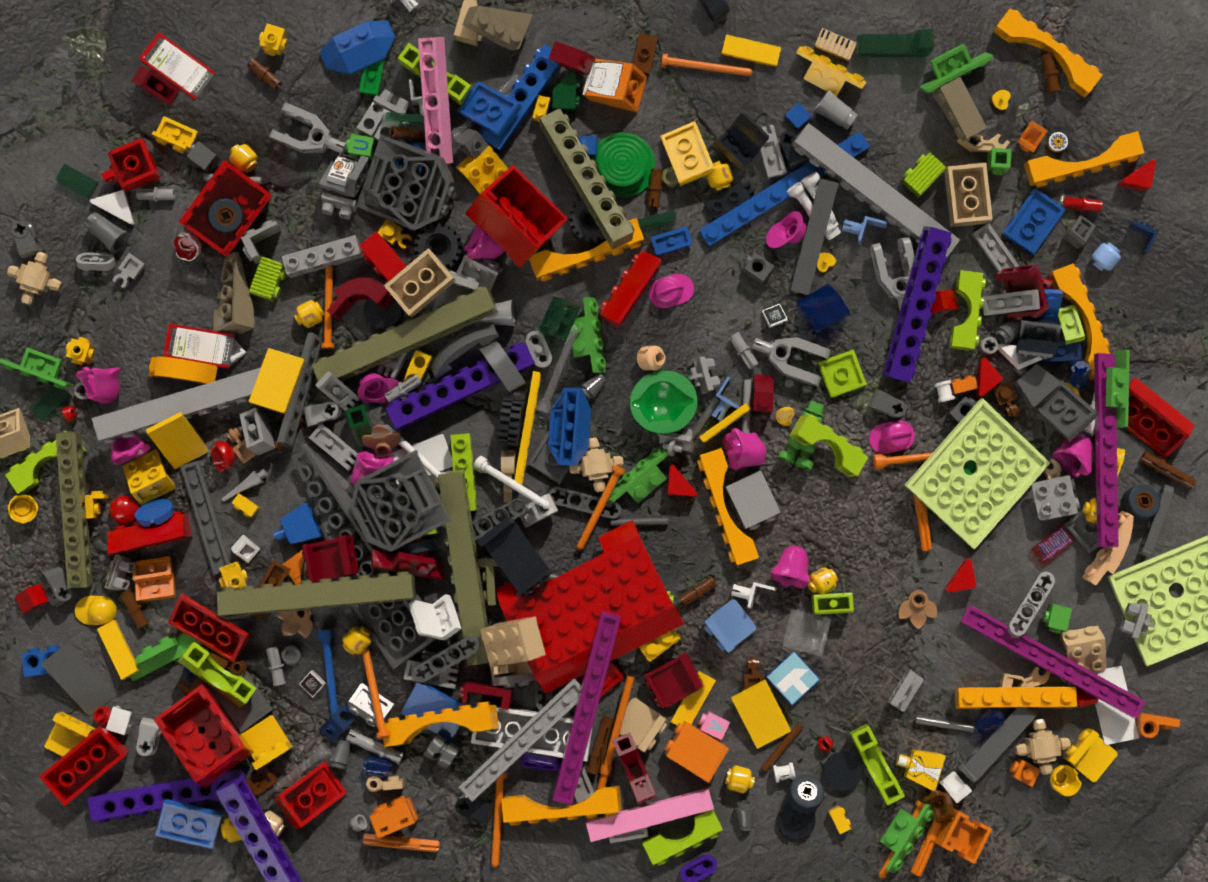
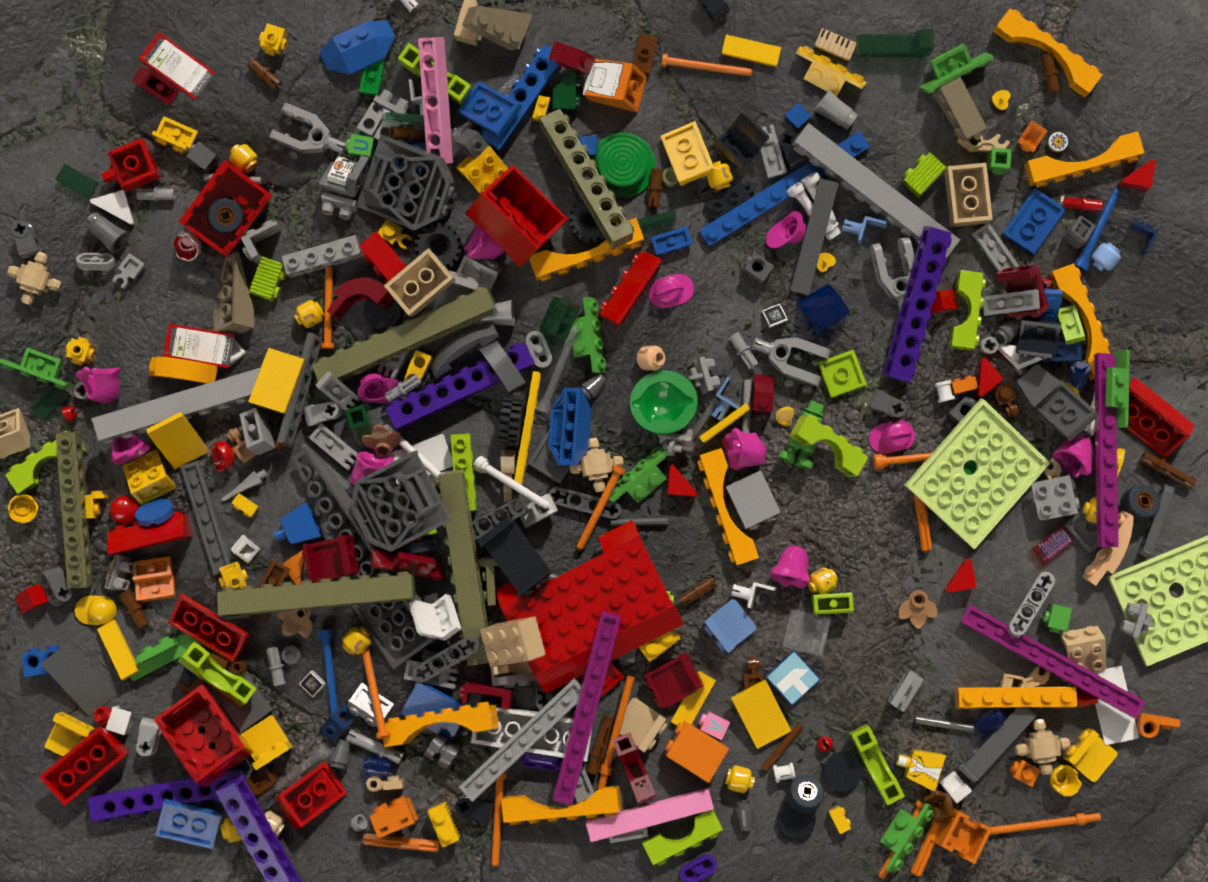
none -> yellow brick [427,802,461,847]
none -> orange bar [990,813,1101,835]
none -> blue piece [1074,188,1120,272]

